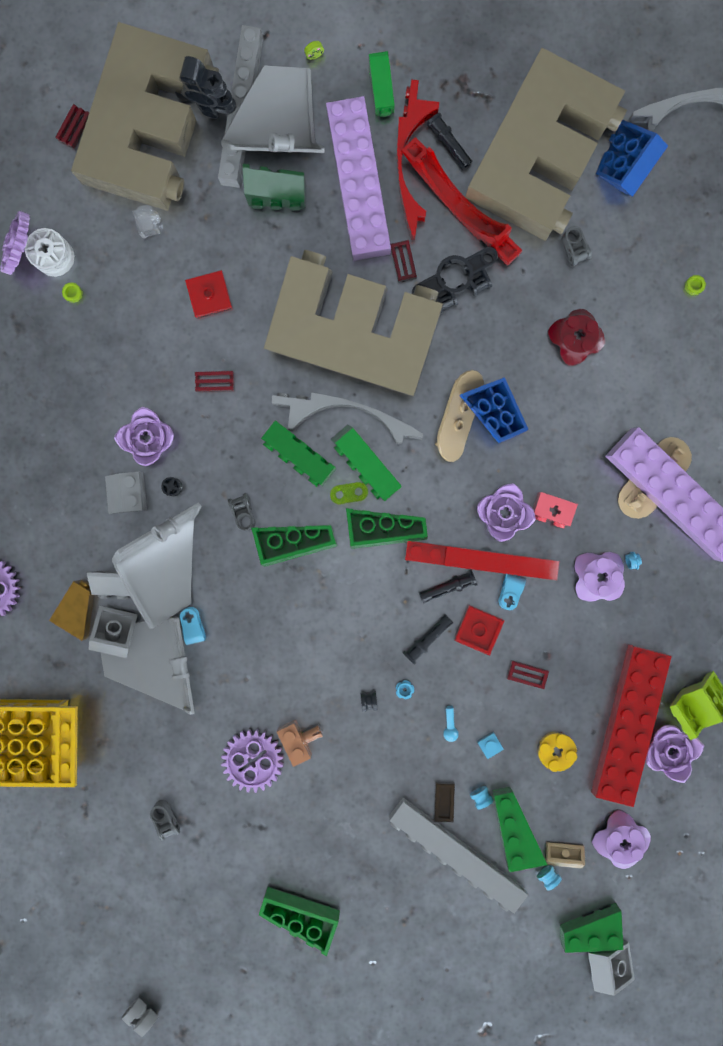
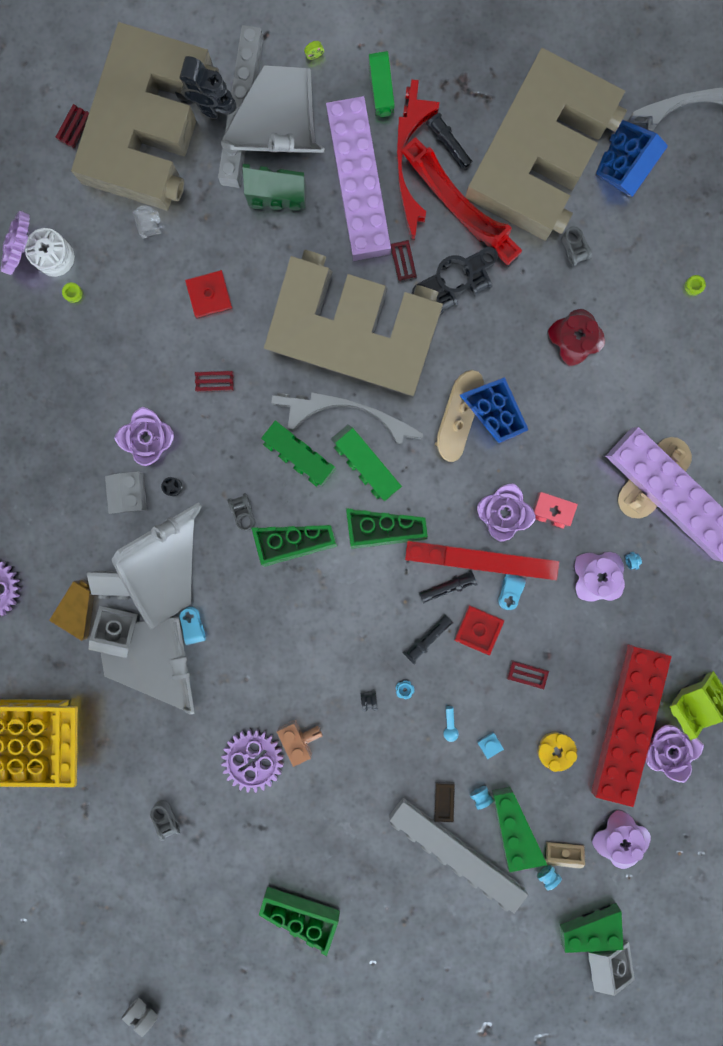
clear neon green plate [330,482,368,504] -> none

